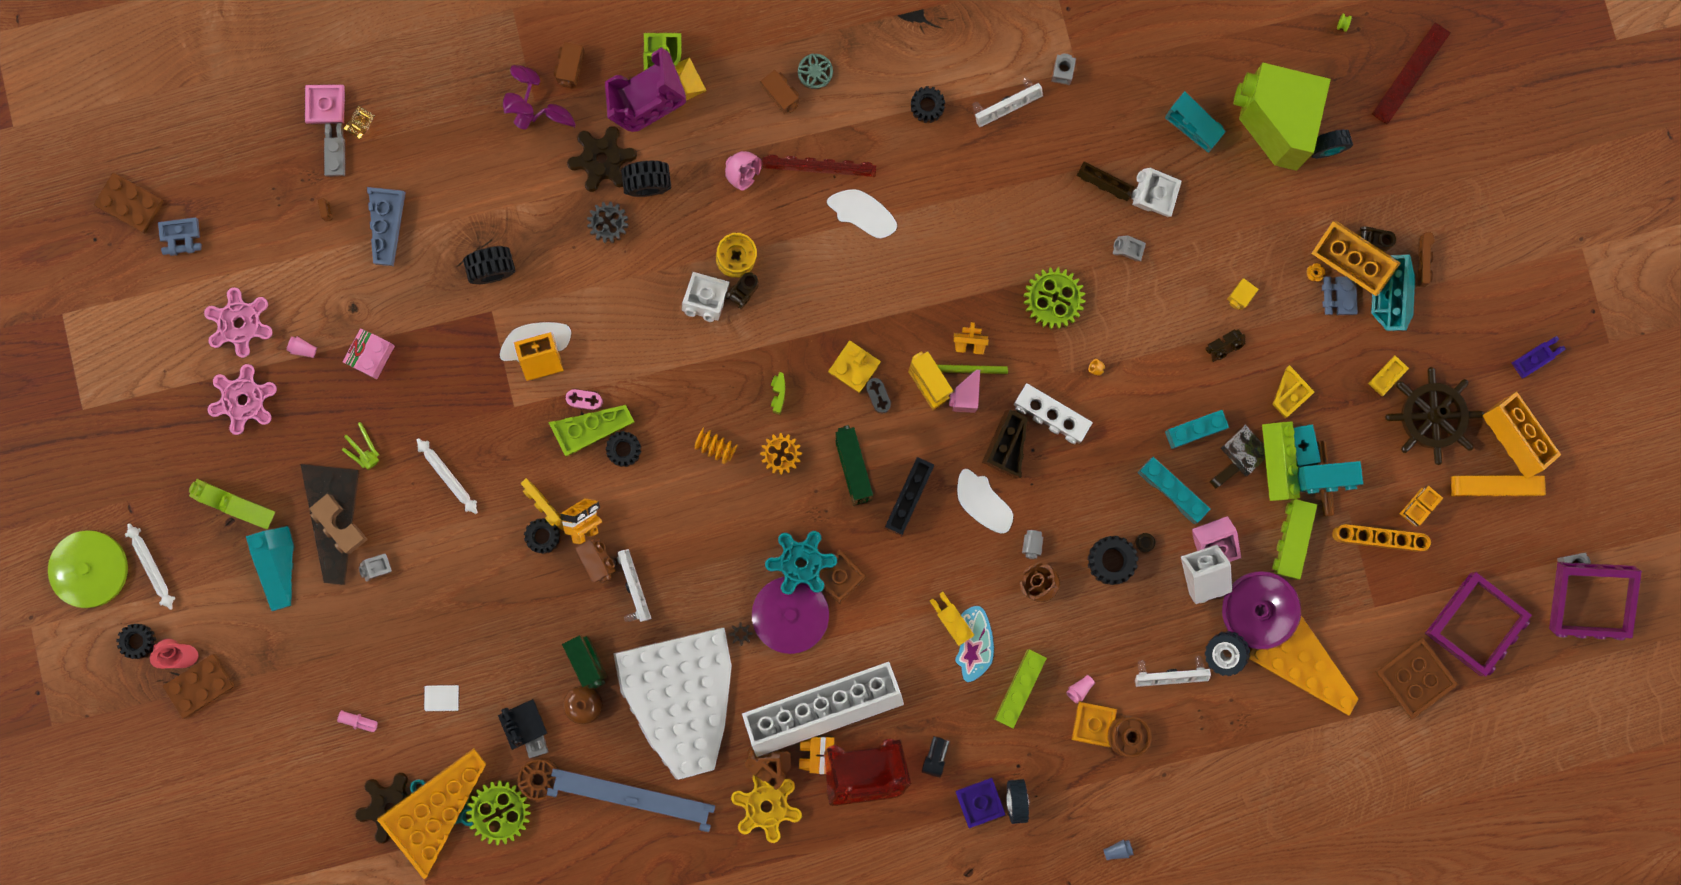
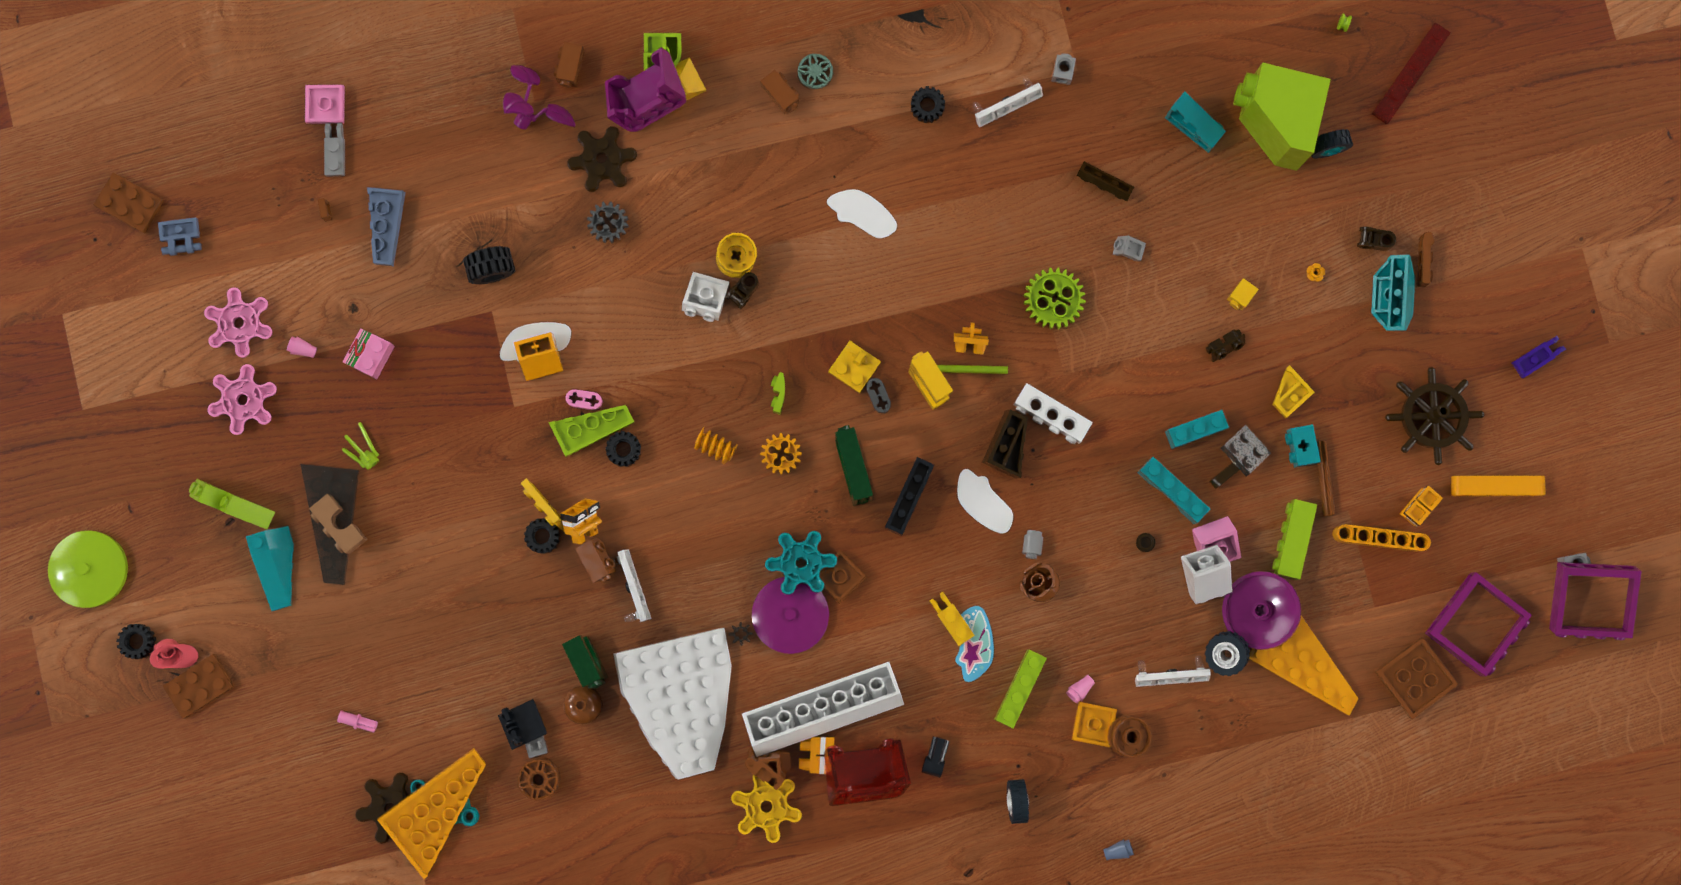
white wheel [125,523,175,610] -> none
clear yellow brick [344,106,375,139] -> none
light grey bracket [359,553,392,582] -> none
white wheel [417,438,478,514] -> none
white sticker [424,685,459,711] -> none
lime gear [466,781,531,845] -> none
sand blue piece [547,768,715,832] -> none
black tyre [621,161,671,197] -> none
bright pink cylinder [725,151,762,190] -> none
clear red plate [762,154,876,177] -> none
bright pink slope [949,370,980,413] -> none
dark purple plate [955,778,1005,828] -> none
black tyre [1087,536,1138,585] -> none
light orange hinge [1088,359,1105,376] -> none
white plate [1131,168,1182,217] -> none
lime brick [1262,422,1300,501] -> none
teal wedge [1298,461,1363,494] -> none
light orange brick [1311,221,1400,296] -> none
sand blue plate [1322,277,1358,315] -> none
yellow plate [1368,356,1409,396] -> none
light orange brick [1482,392,1561,479] -> none

